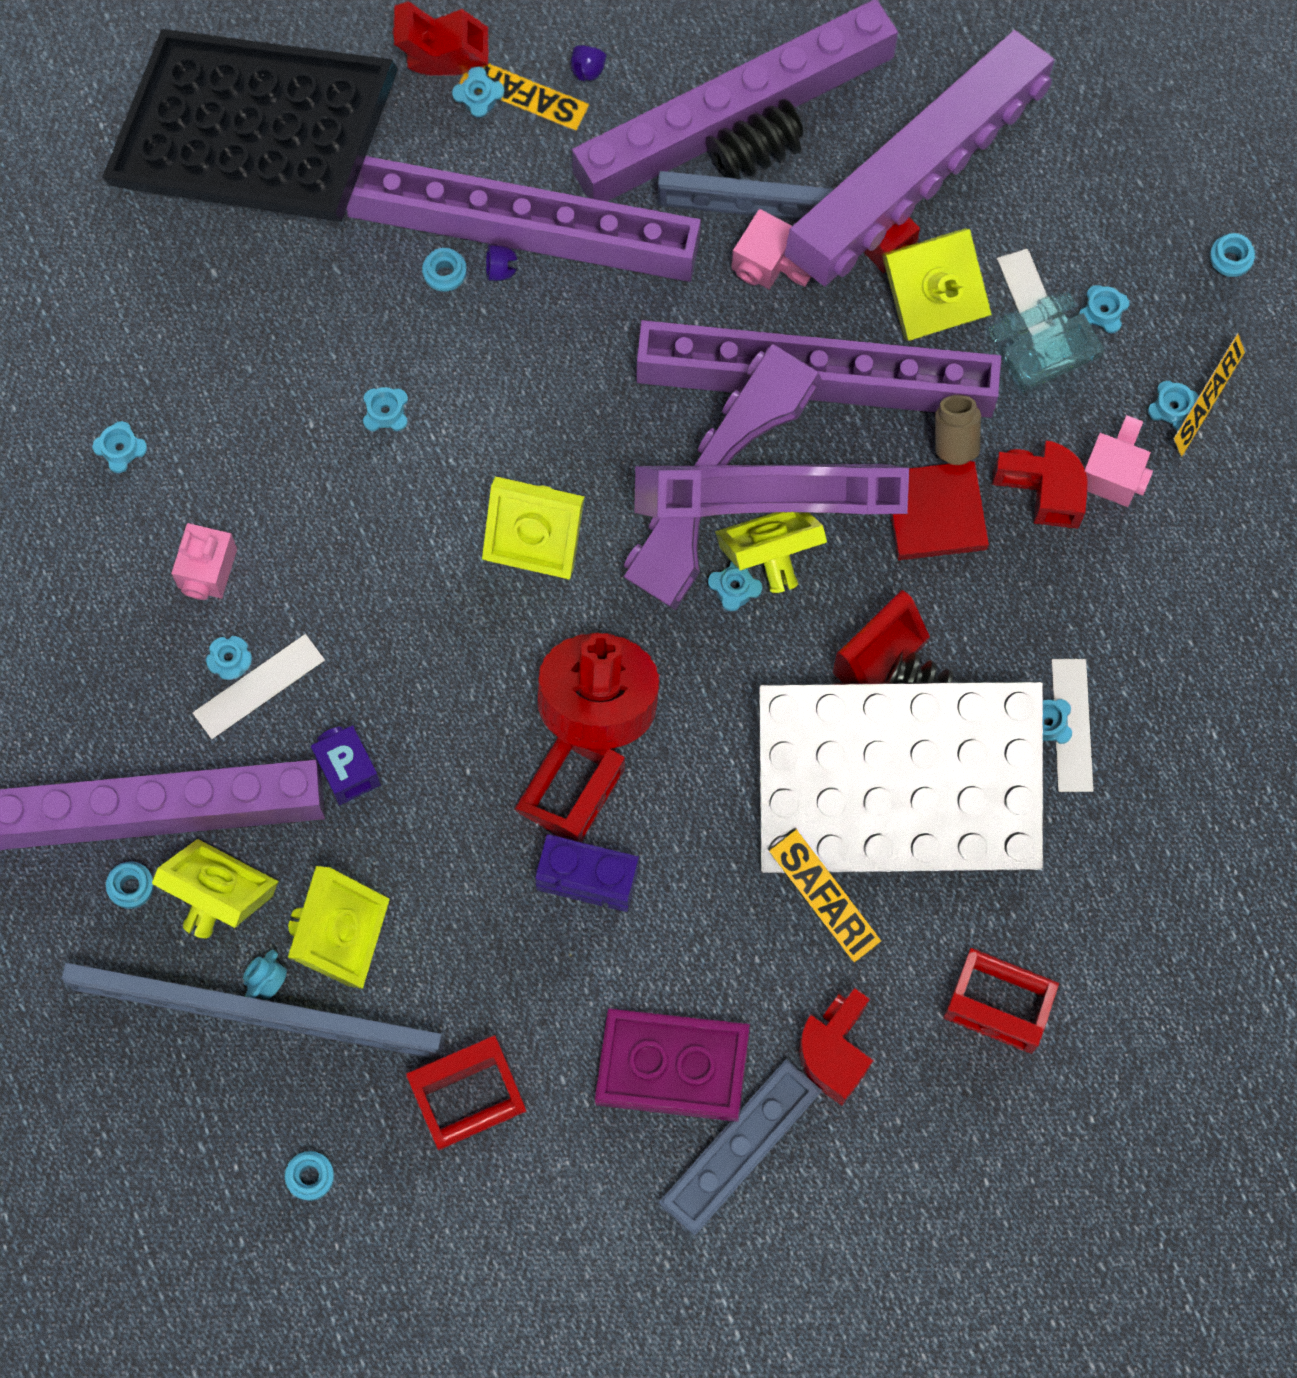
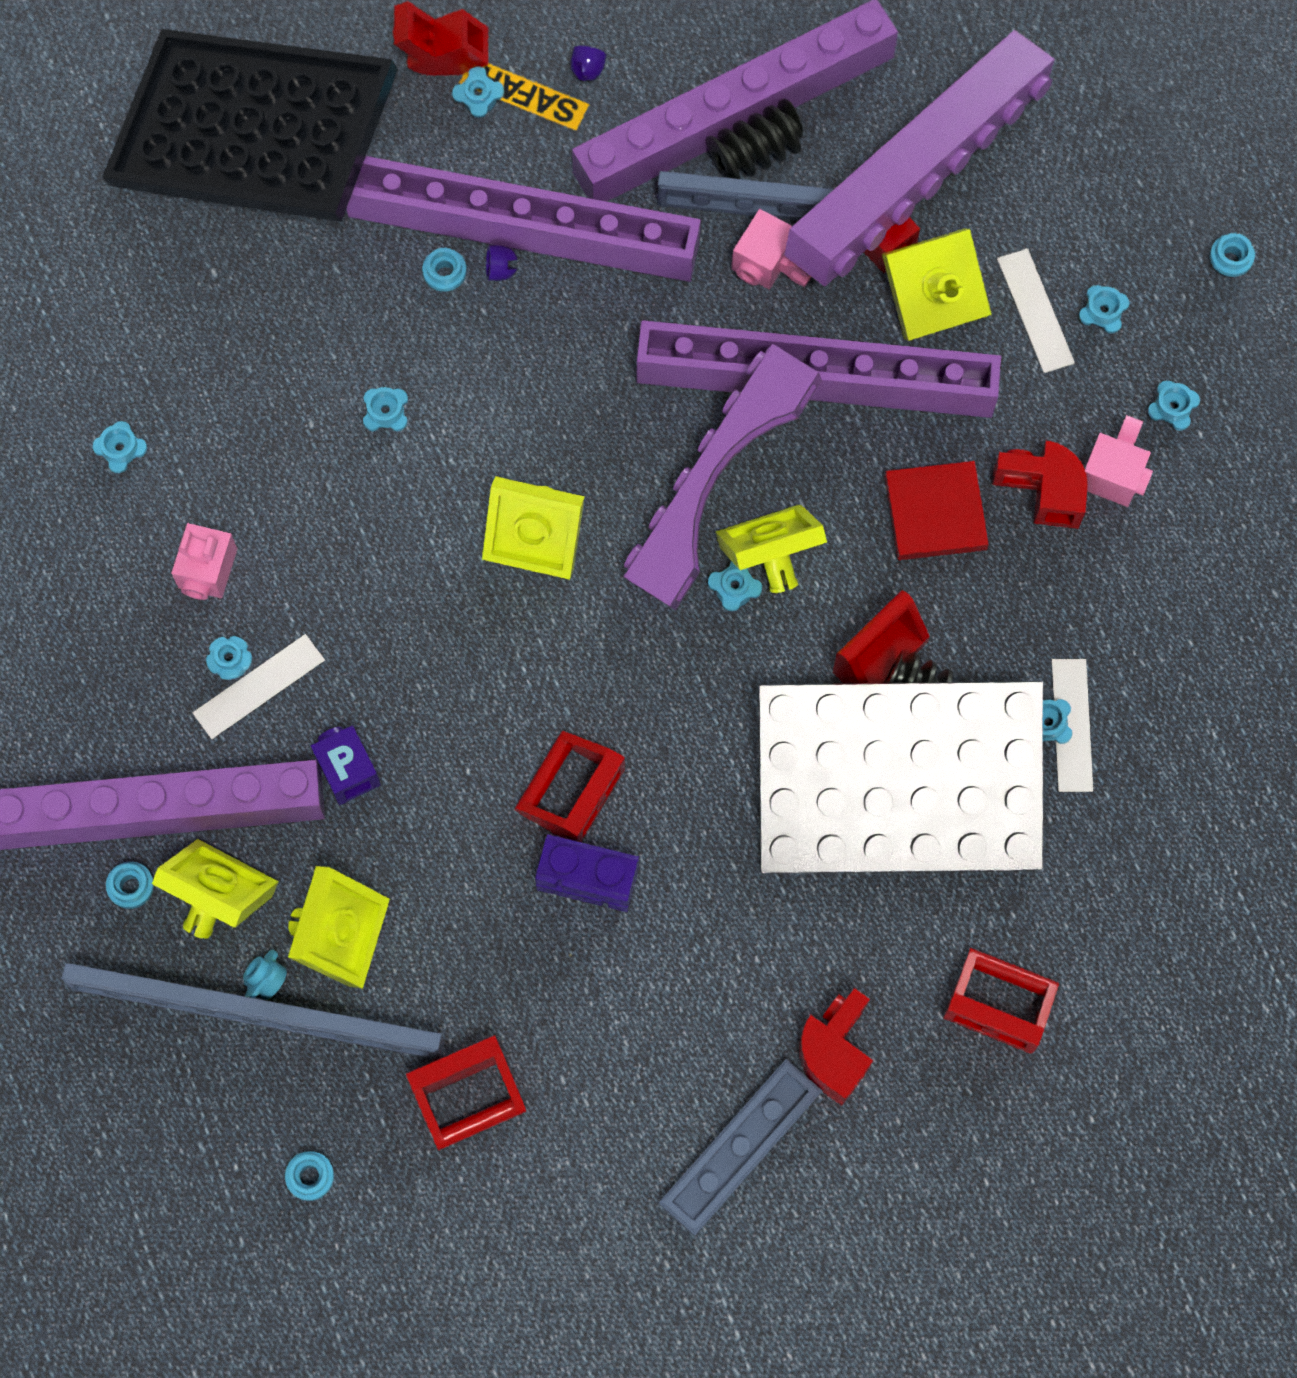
red piece [537,633,660,750] -> none
magenta tile [595,1009,751,1122] -> none
medium lavender arch [634,464,909,518] -> none
sticker [769,829,881,963] -> none
dark tan brick [935,395,981,465] -> none
clear light blue plate [988,292,1105,393] -> none
sticker [1174,333,1245,457] -> none

